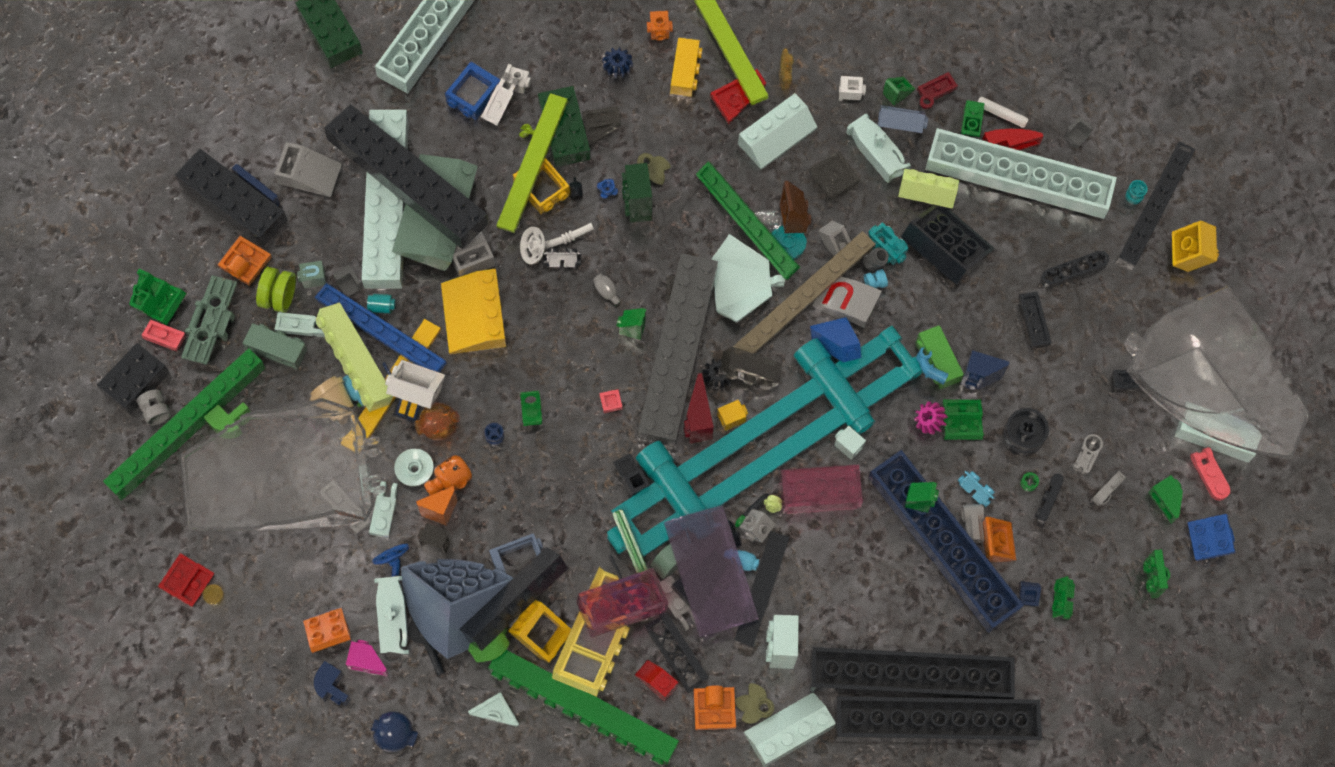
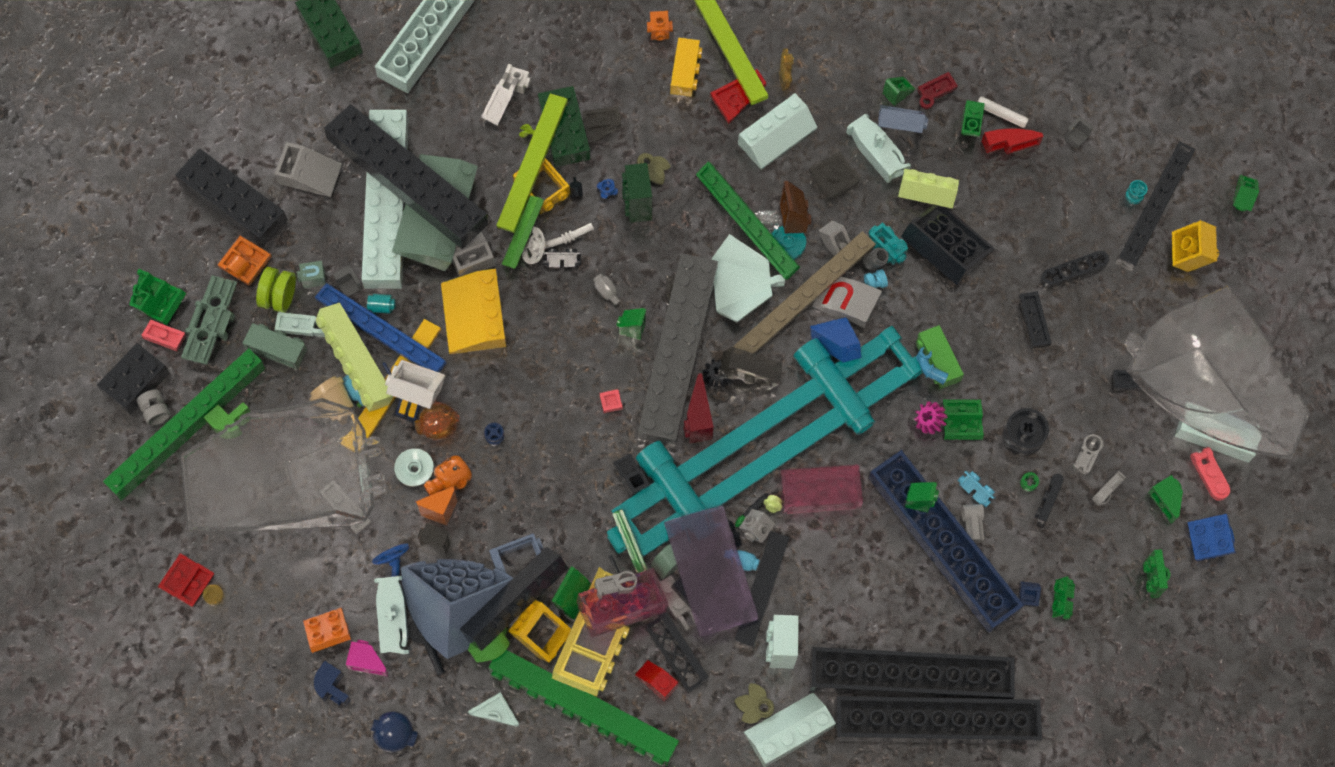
dark blue tile [232,164,280,206] -> none
light aqua hinge [369,481,398,538] -> none
blue window [445,62,501,120] -> none
green bracket [520,391,542,426] -> none
dark blue gear [602,47,633,79] -> none
orange plate [694,686,736,730] -> none
yellow brick [717,400,748,431] -> none
light aqua brick [834,426,866,460] -> none
white brick [839,76,866,101] -> none
light aqua brick [925,128,1117,219] -> none
dark blue slope [961,350,1010,390] -> none
orange slope [983,517,1016,563] -> none
none -> bright green tile [502,196,544,269]
none -> green slope [552,566,591,620]
none -> light grey piece [594,571,637,599]
none -> green slope [1233,175,1259,211]

